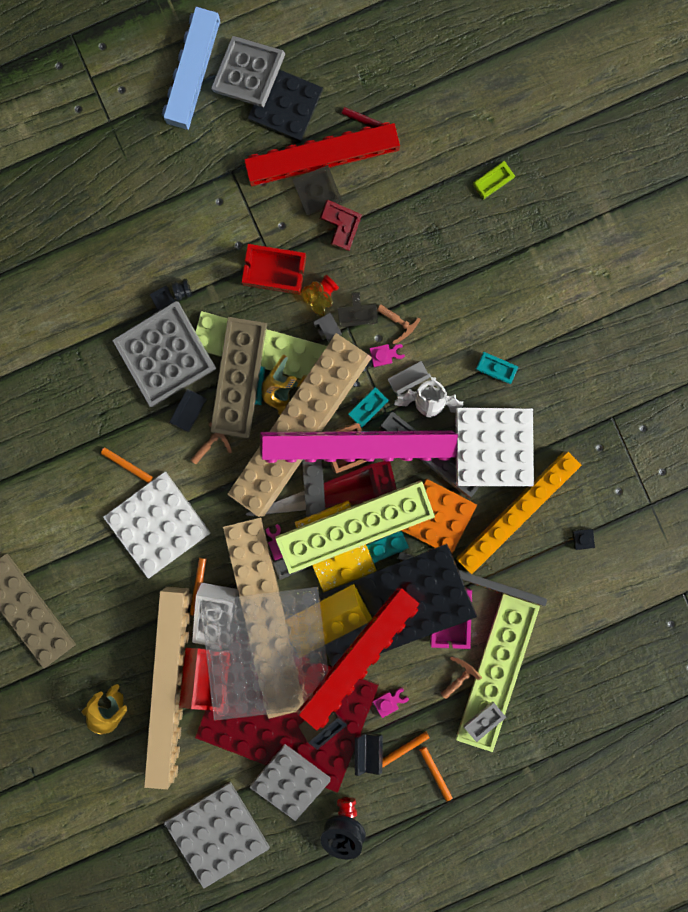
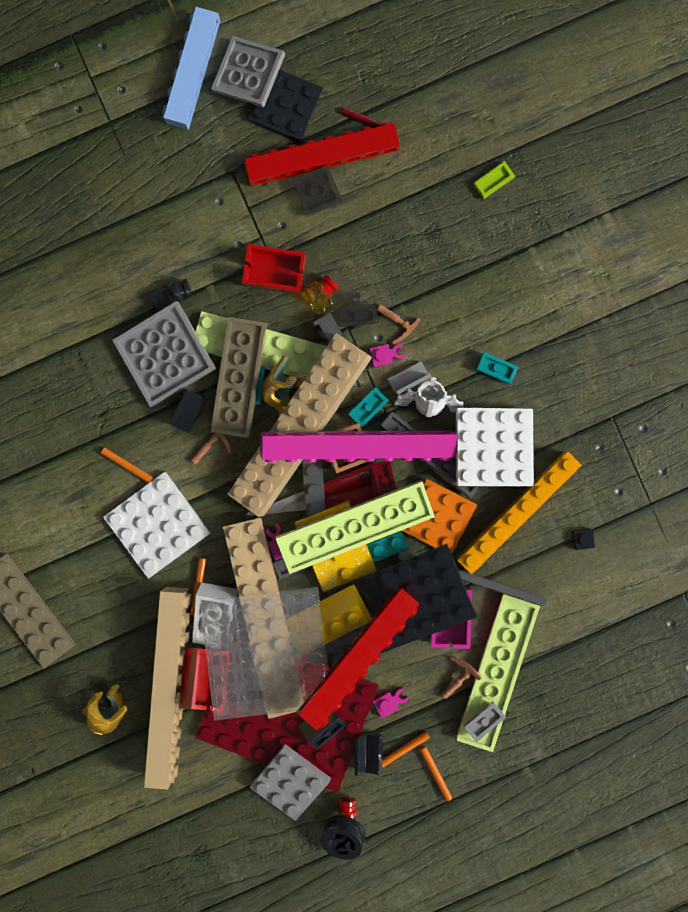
light grey plate [164,781,270,888] -> none
dark red plate [319,200,362,251] -> none

